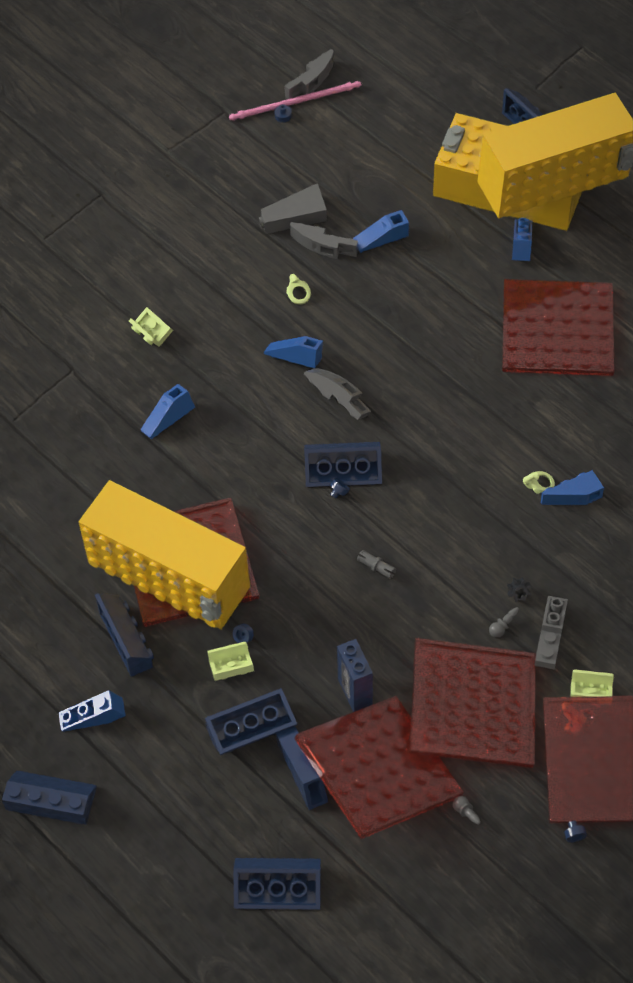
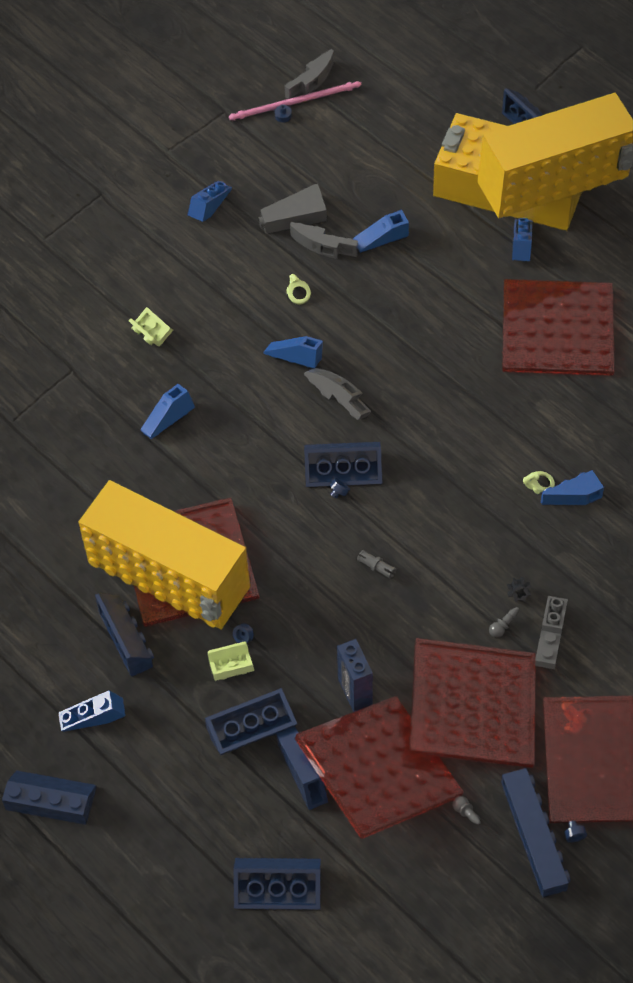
yellowish green bracket [570,670,614,705] -> none
none -> blue slope [188,181,232,222]
none -> dark blue brick [501,768,570,898]

